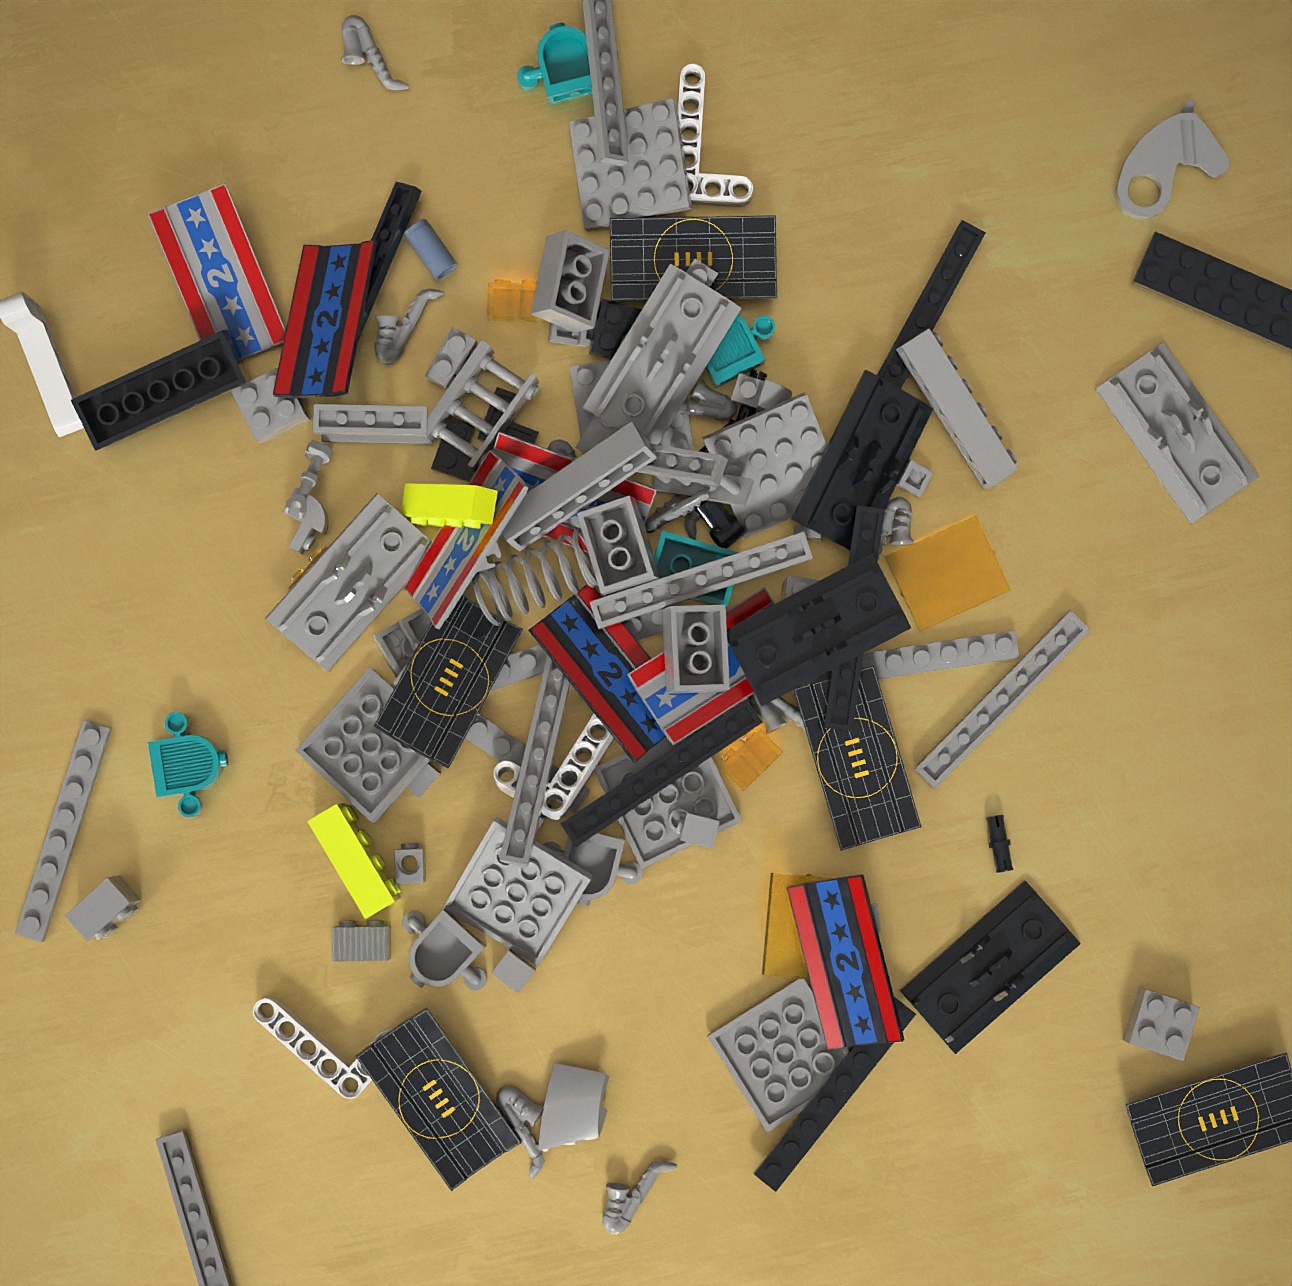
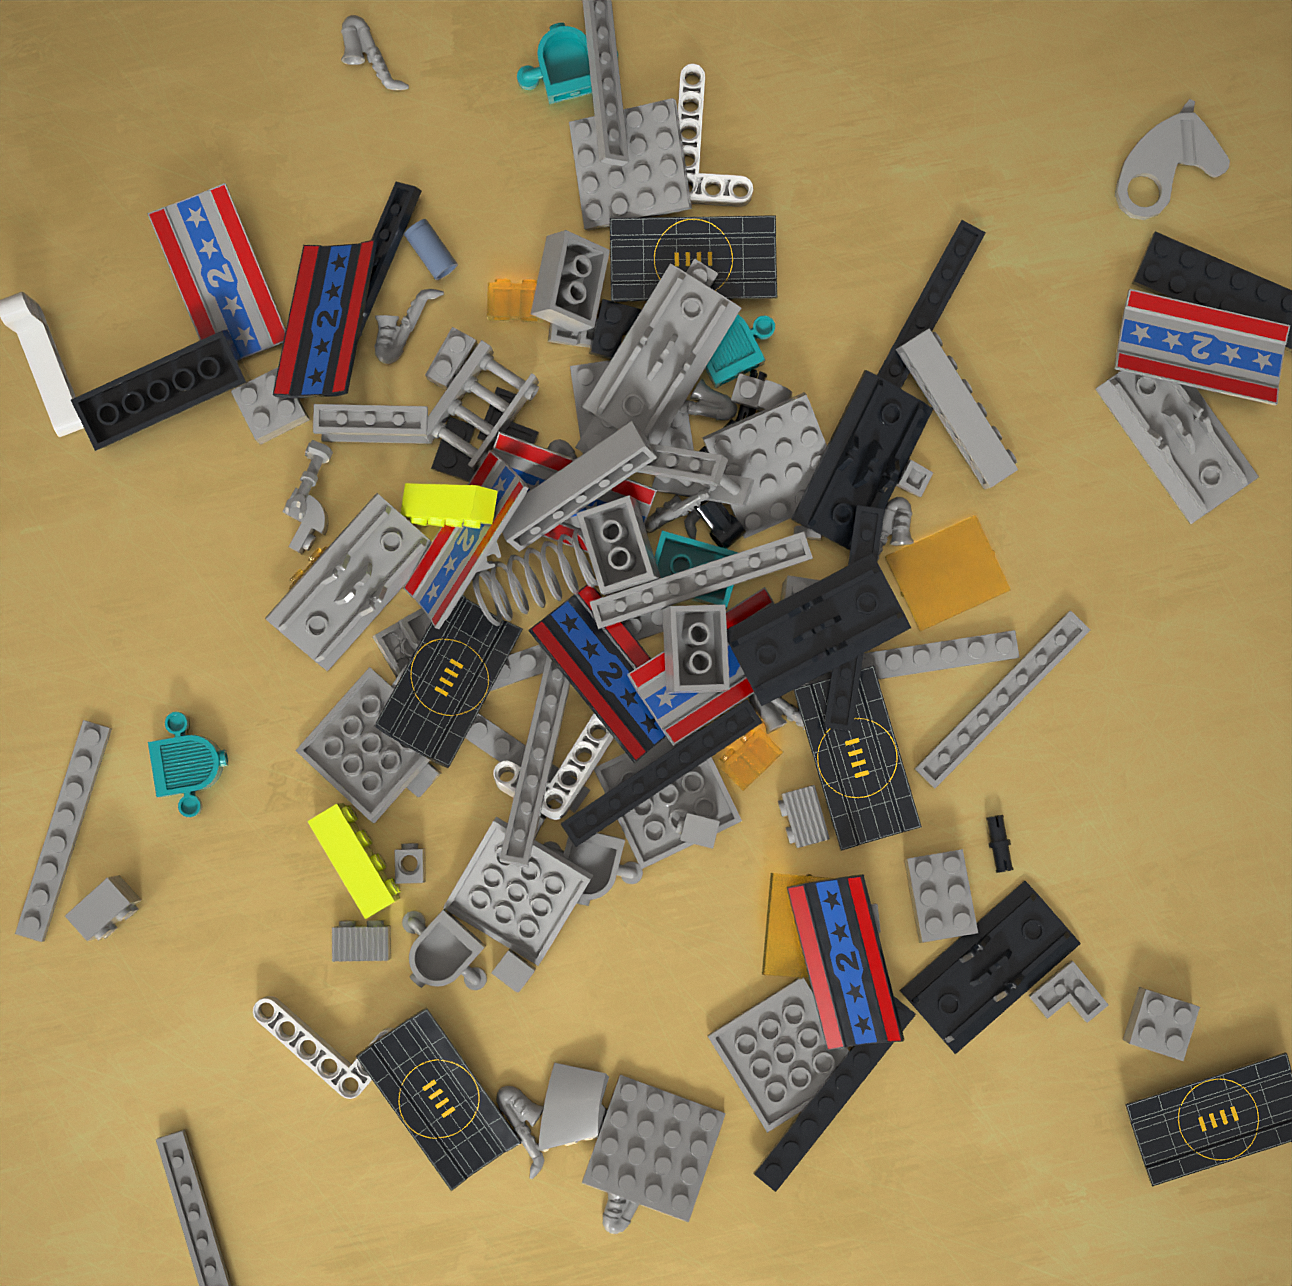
none -> light grey plate [582,1075,726,1222]
none -> light grey brick [778,785,830,848]
none -> light grey brick [904,849,978,943]
none -> light grey plate [1028,961,1108,1023]
none -> hinge [1114,289,1290,406]

